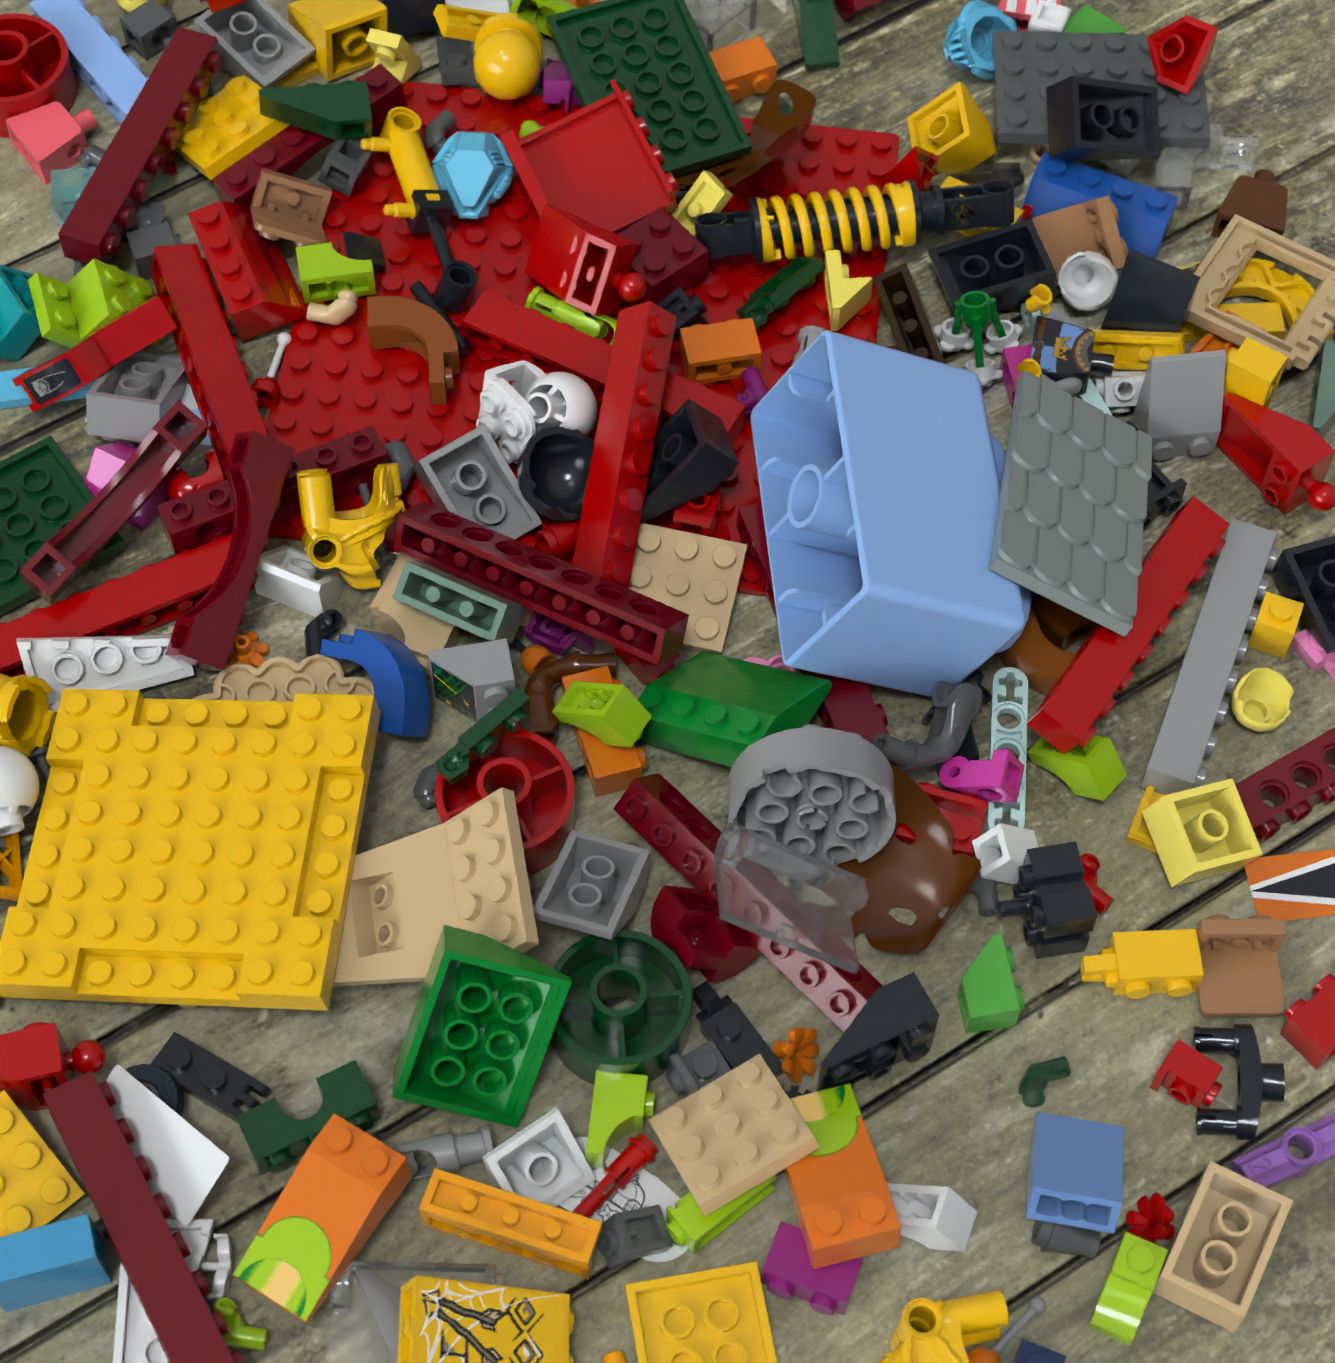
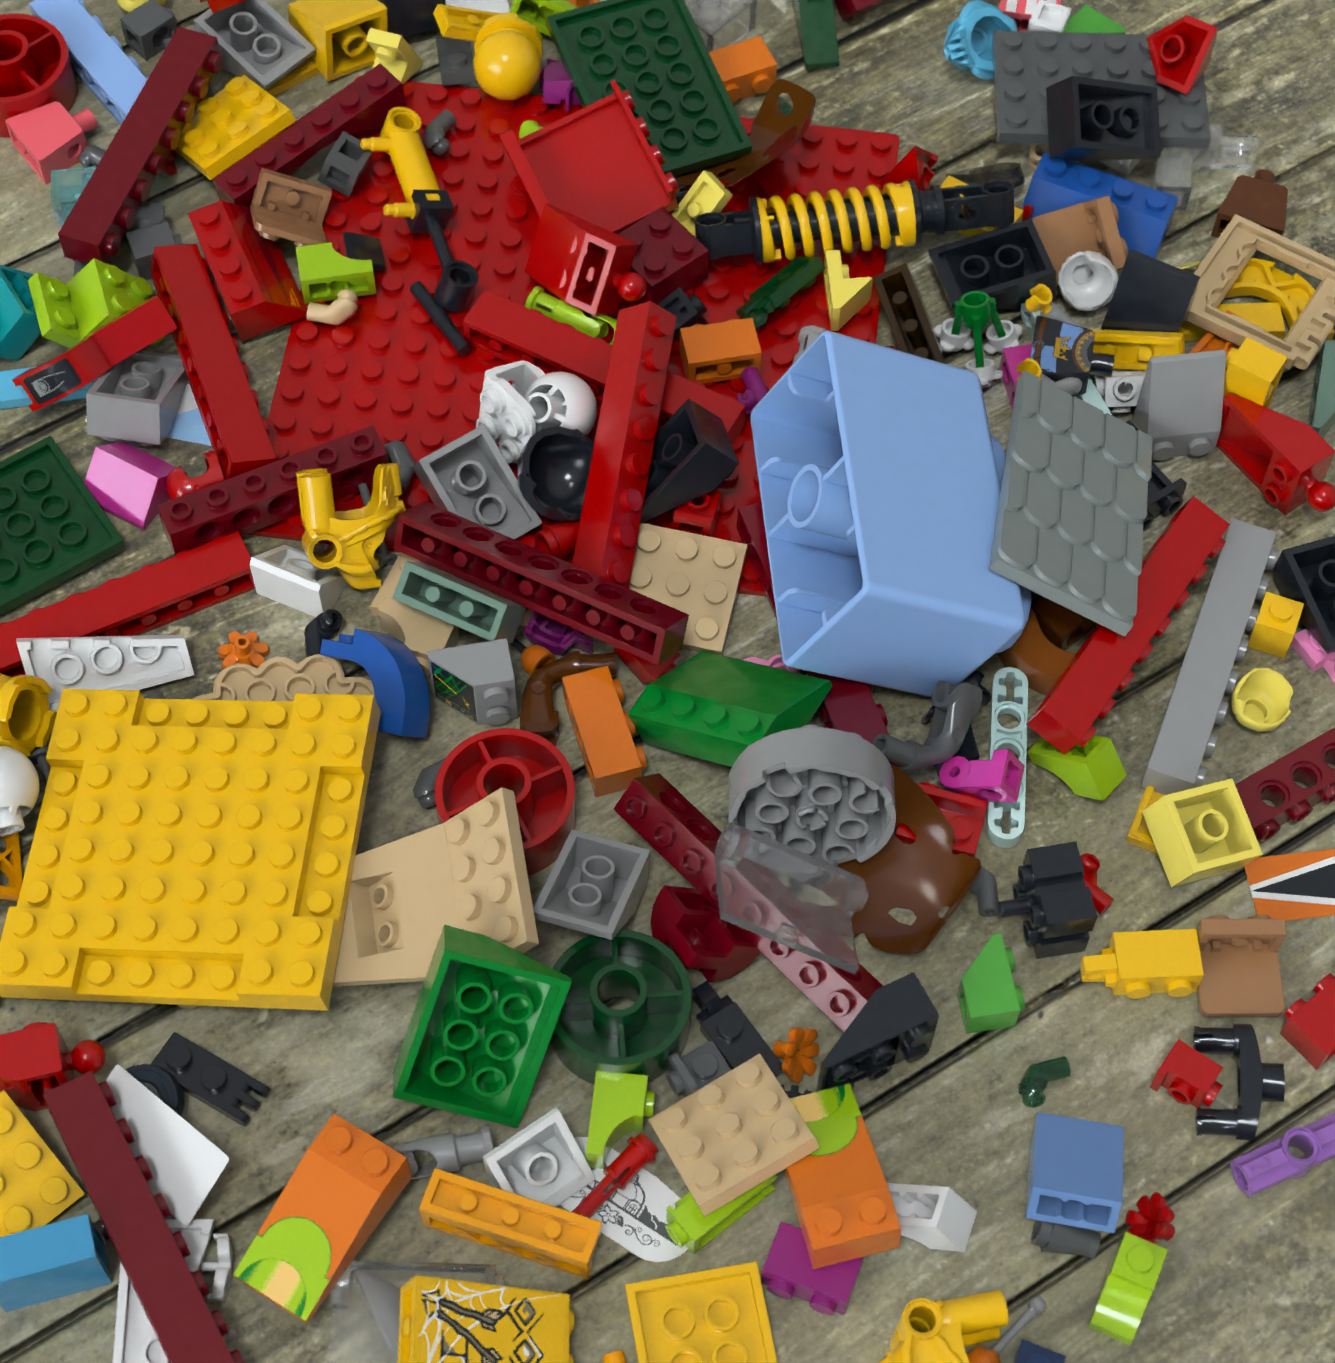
dark red arch [20,400,208,605] -> none
dark red arch [165,431,294,671] -> none
lime arm [212,1298,269,1351] -> none
dark green arch [236,1060,381,1175] -> none
red hinge [250,332,291,409] -> none
dark green slope [259,80,372,140] -> none
dark orange arch [367,296,460,405] -> none
medium azure helmet [432,131,514,219] -> none
dark green hinge [435,688,530,785] -> none
lime arch [552,681,652,748] -> none
dark grey bracket [597,1205,673,1270] -> none
yellow slope [907,81,996,173] -> none
white brick [972,823,1039,884] -> none
tan brick [1152,1161,1294,1333] -> none

